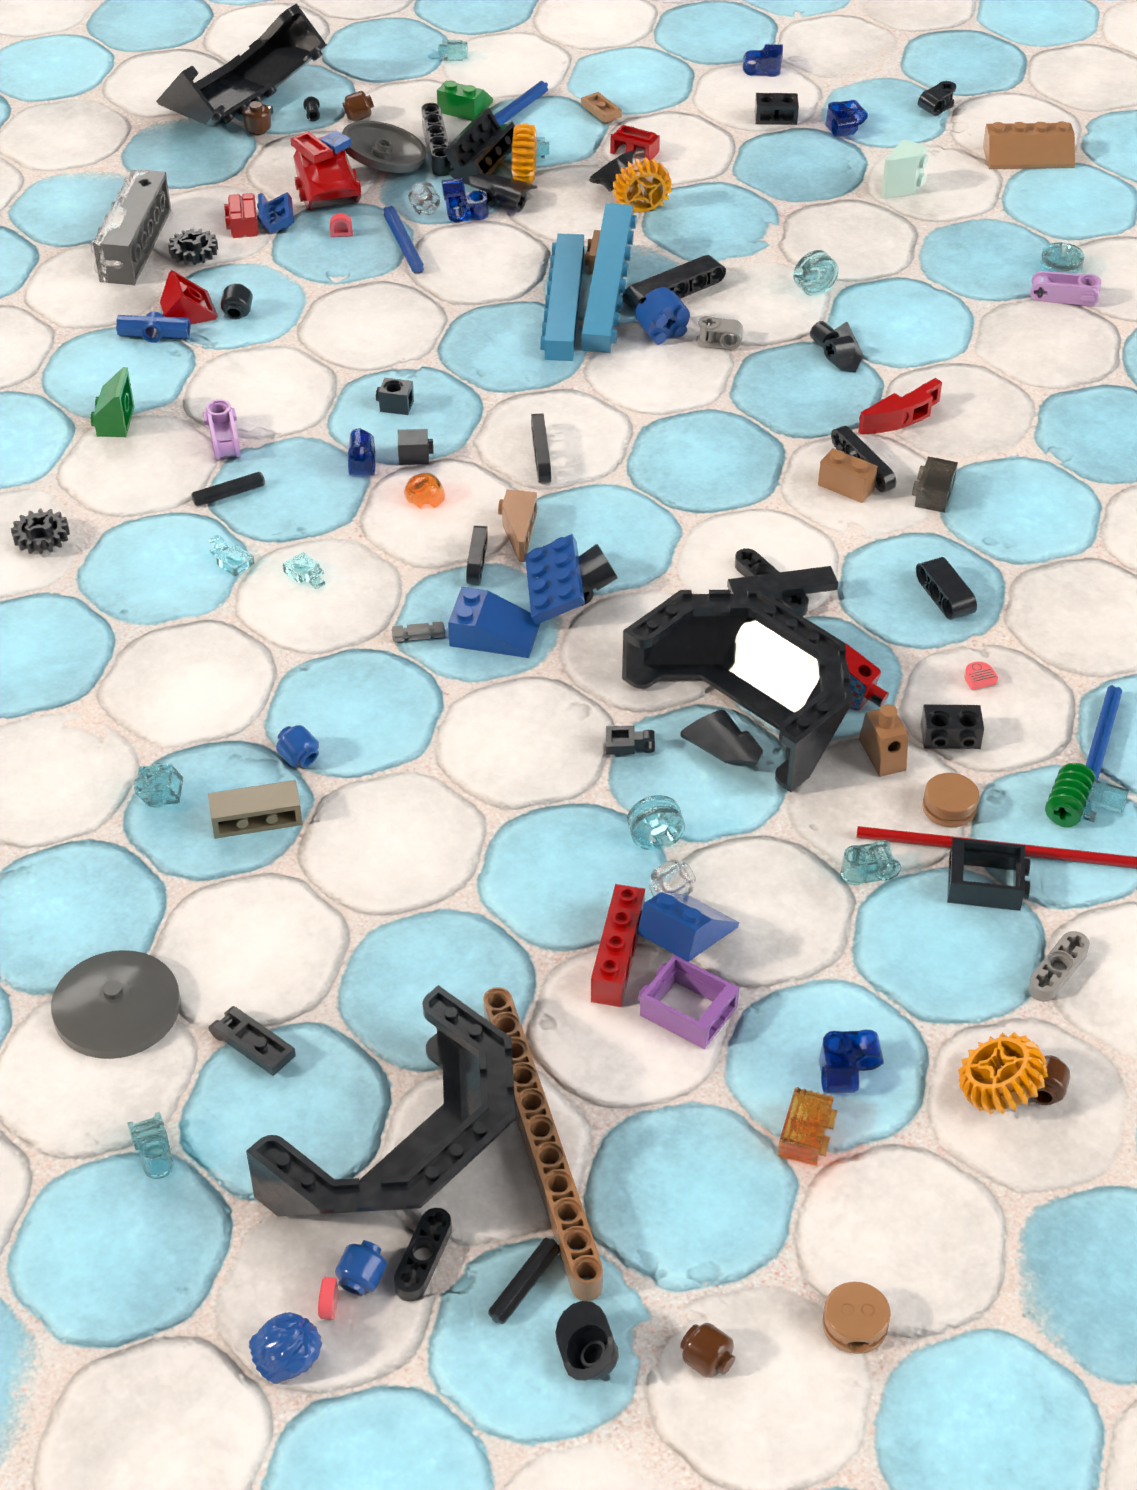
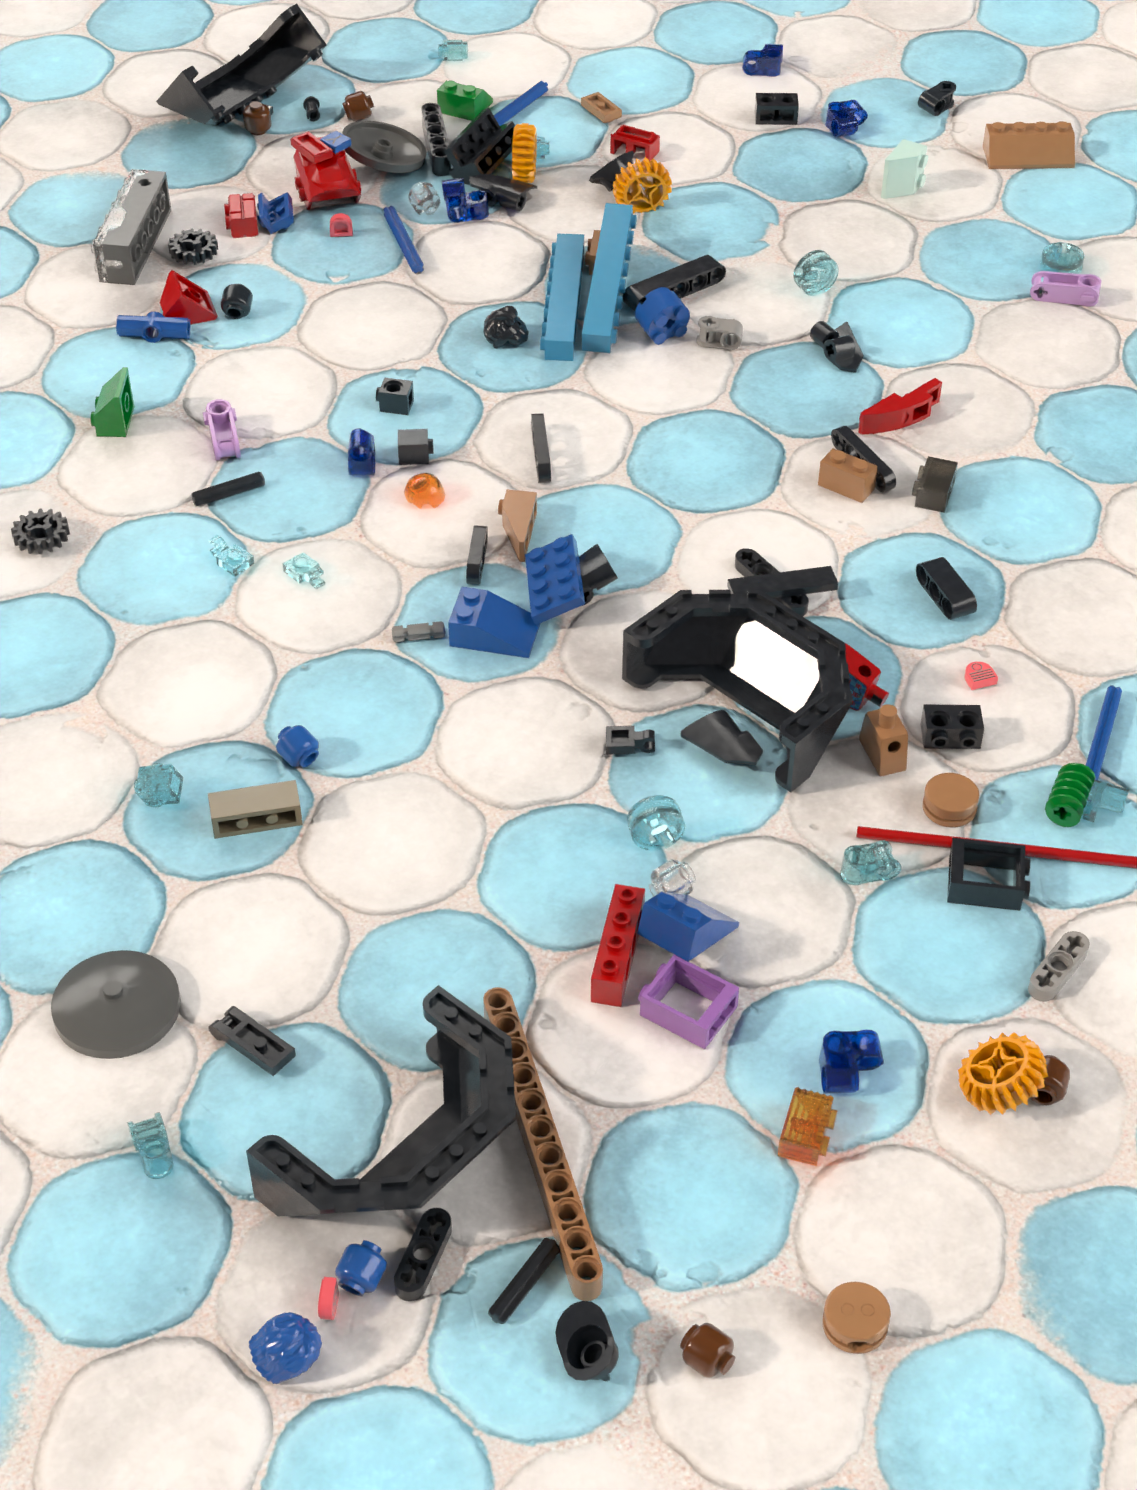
none -> black hair [483,306,529,349]

